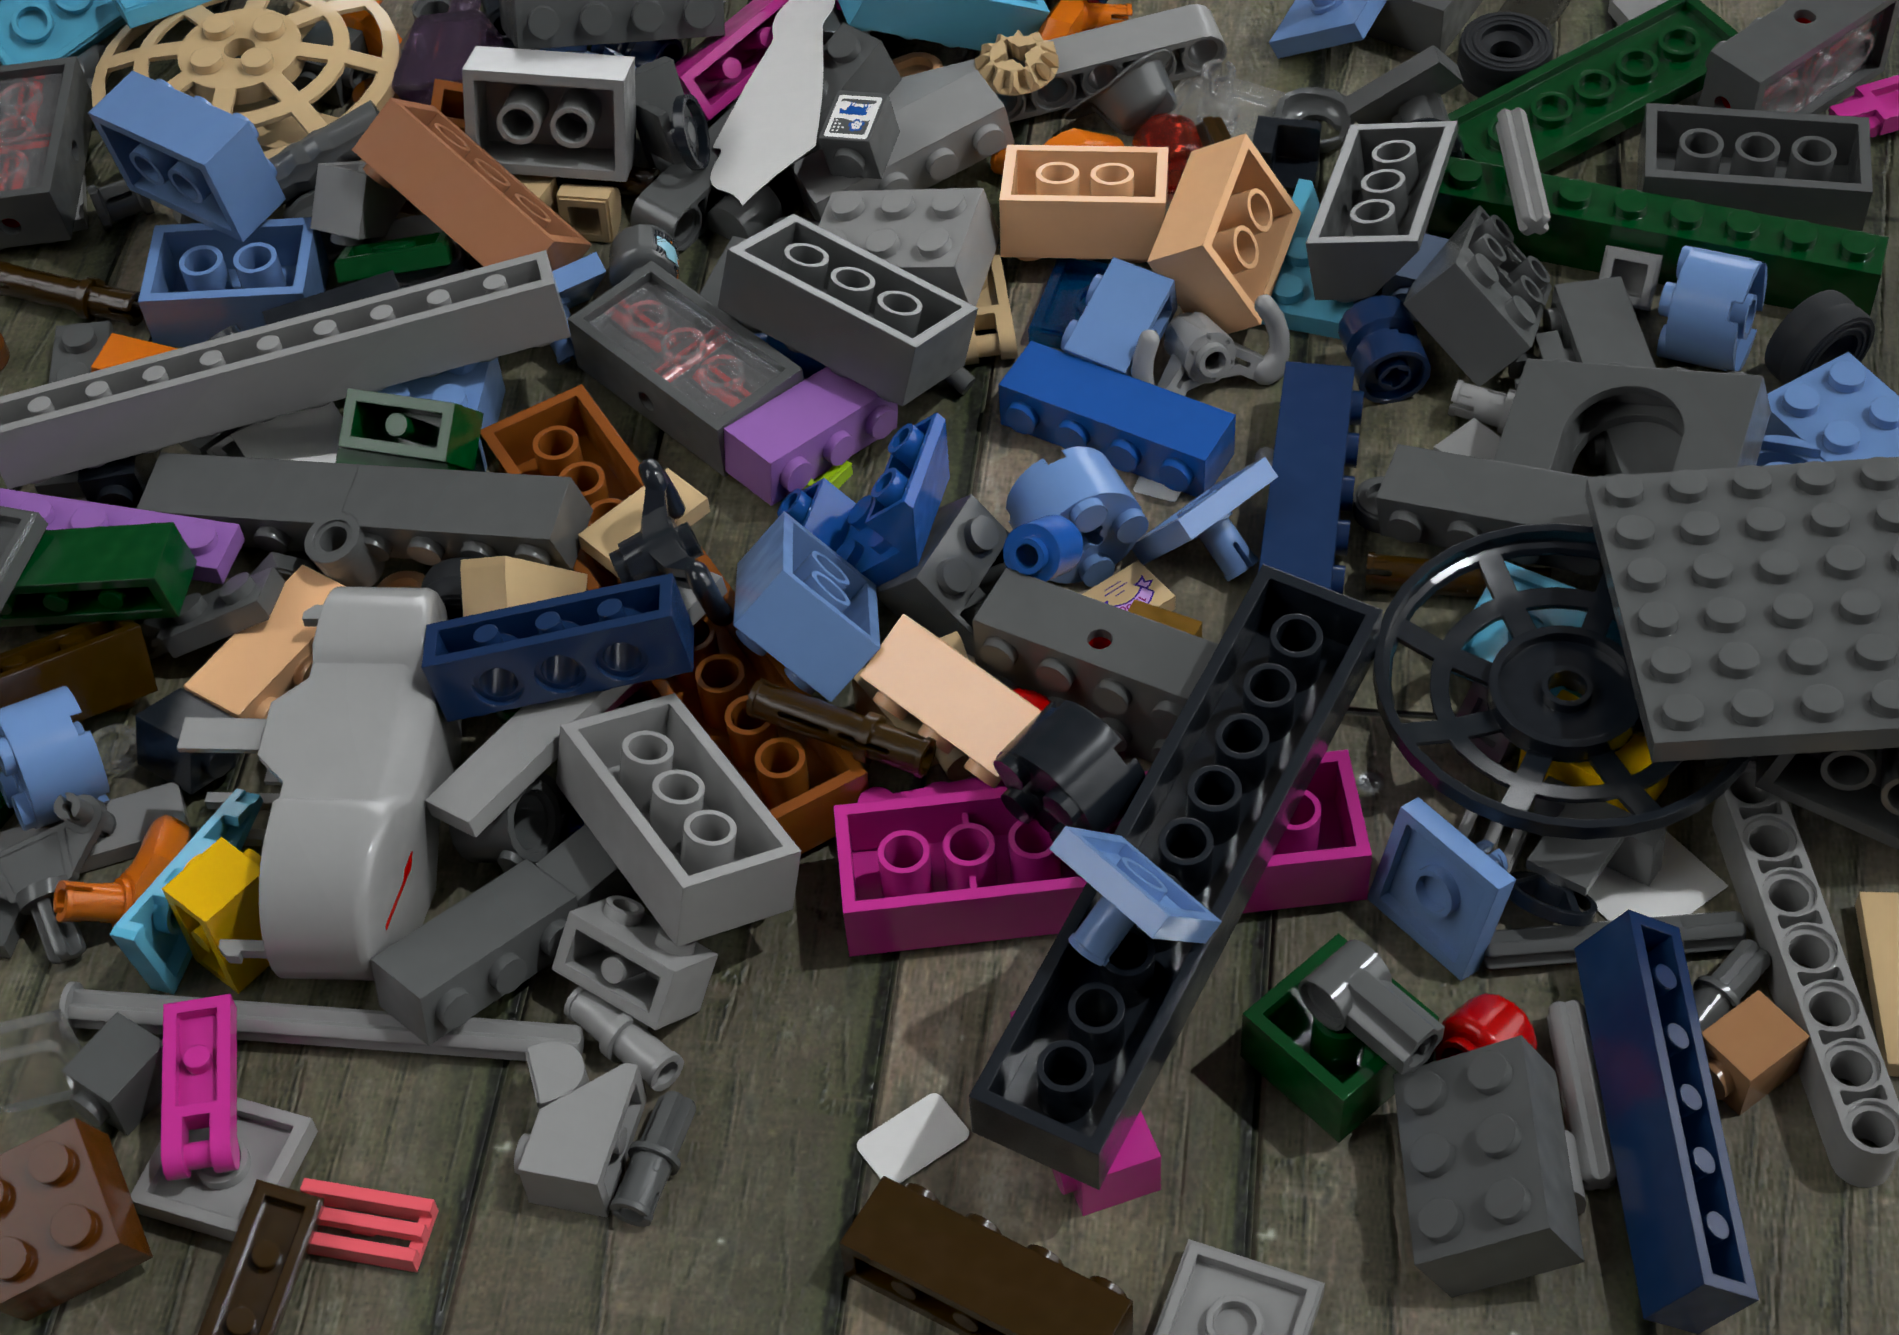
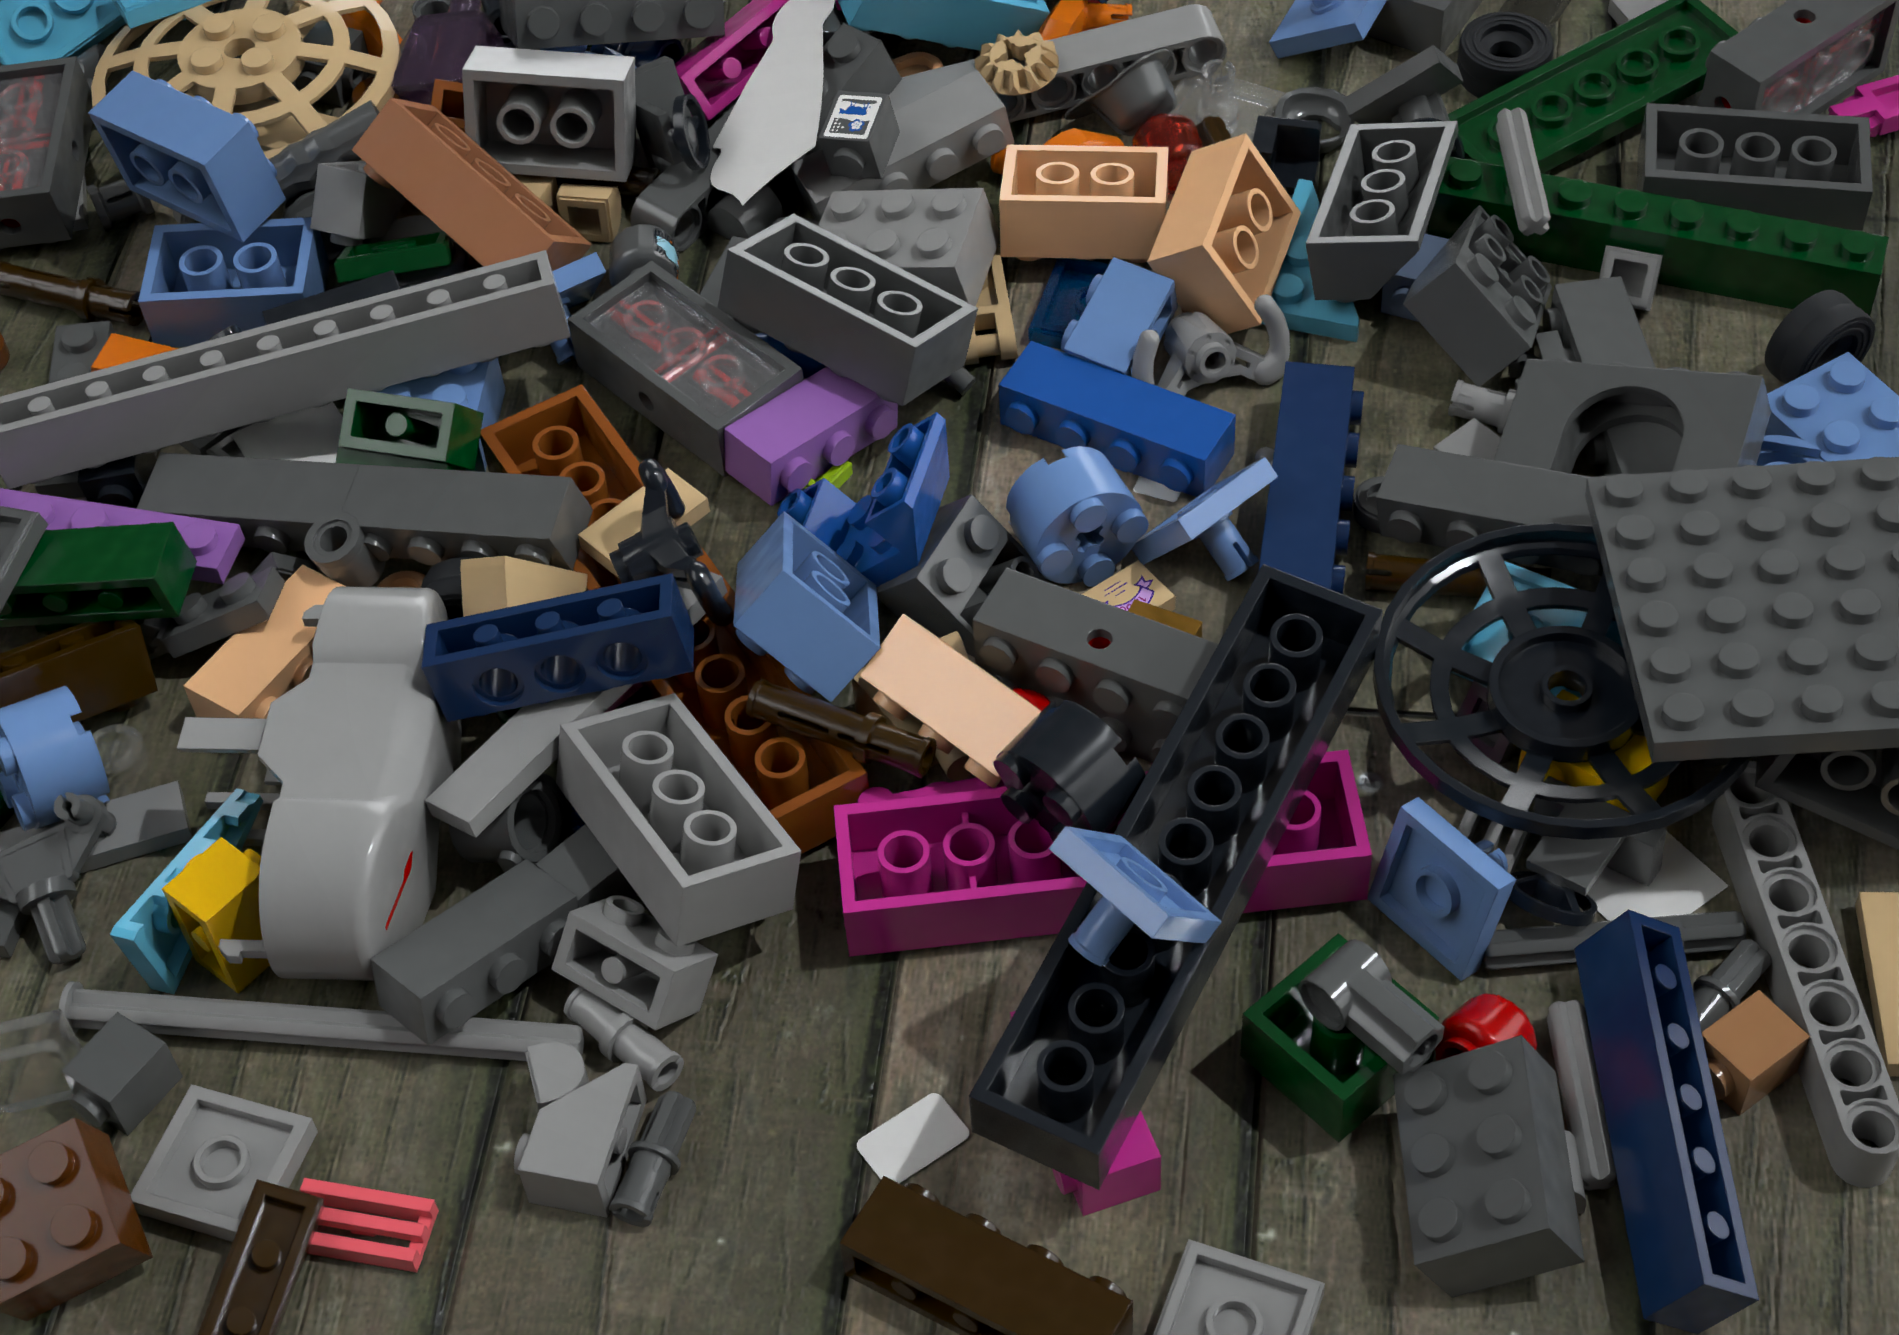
orange arm [53,815,192,927] -> none
black brick [135,688,236,795] -> none
dark pink plate [161,994,240,1181] -> none
blue brick [1003,515,1083,582] -> none
dark blue wheel [1338,295,1431,404] -> none
medium blue brick [1657,245,1767,371] -> none

